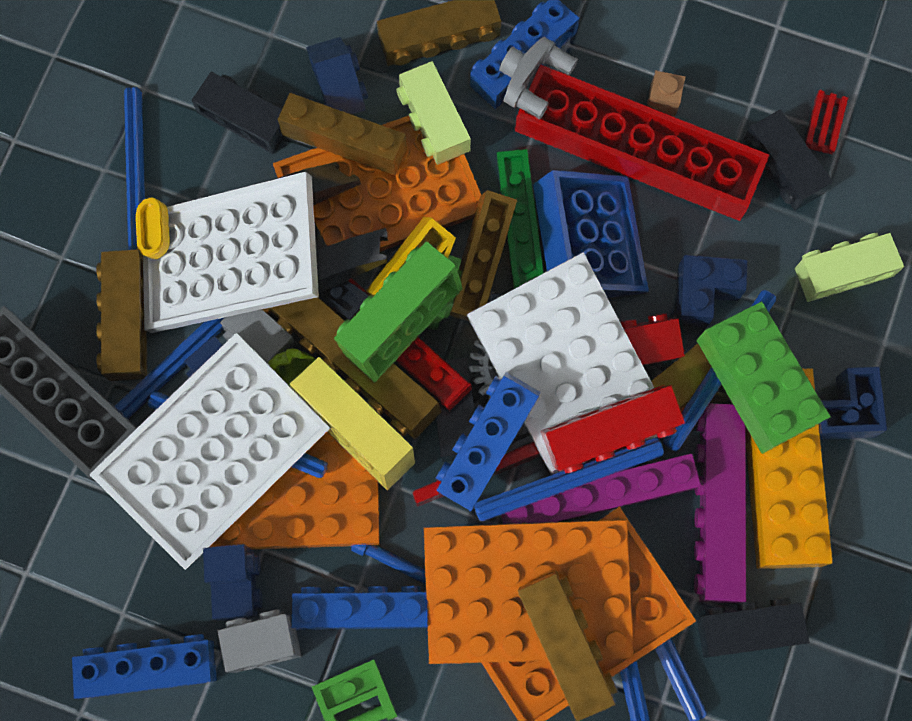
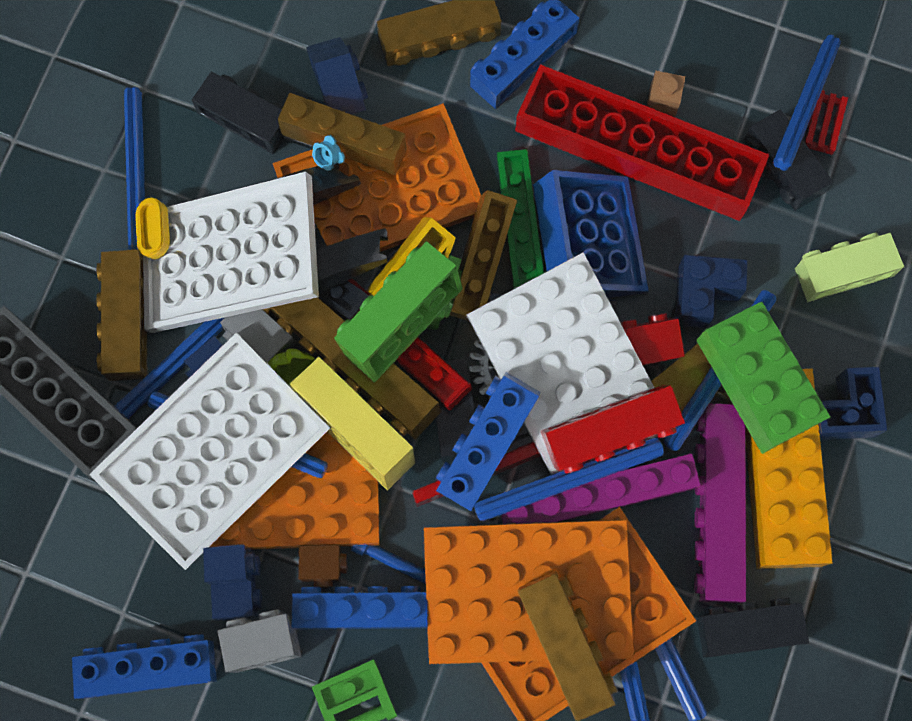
yellowish green brick [396,61,471,165] -> none
light grey connector [499,37,578,120] -> none
none -> reddish brown brick [298,545,347,588]
none -> medium azure plate [312,135,345,171]
none -> blue axle [773,35,841,171]

